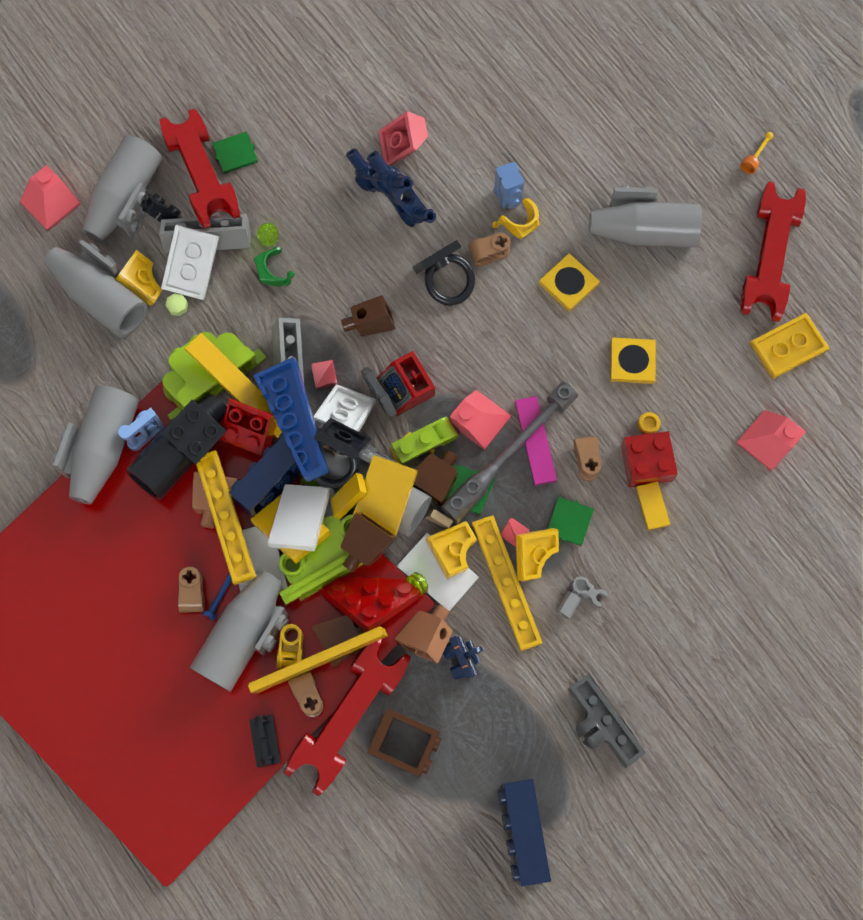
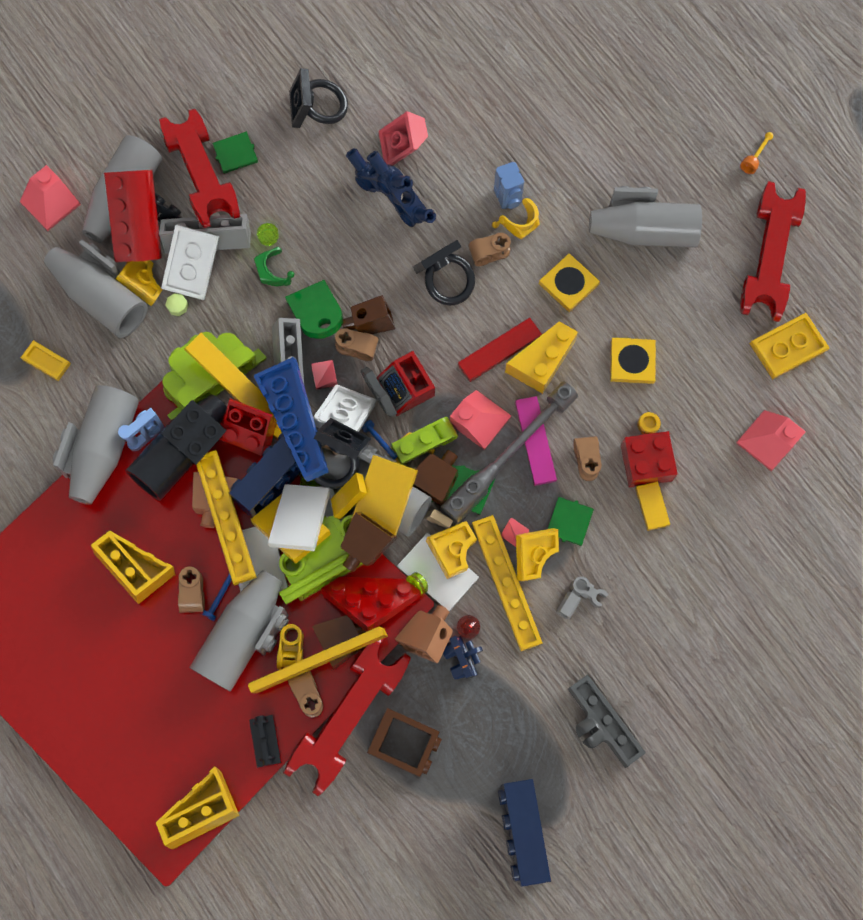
none -> yellow tile [20,340,71,381]
none -> yellow wedge [91,531,175,604]
none -> red brick [104,170,162,262]
none -> yellow wedge [156,766,240,850]
none -> green tile [285,280,343,339]
none -> black tile [289,68,348,128]
none -> medium nougat piece [335,328,379,361]
none -> blue piece [361,420,397,459]
none -> clear red tile [457,615,480,640]
none -> red tile [458,317,542,382]
none -> yellow wedge [505,321,578,394]

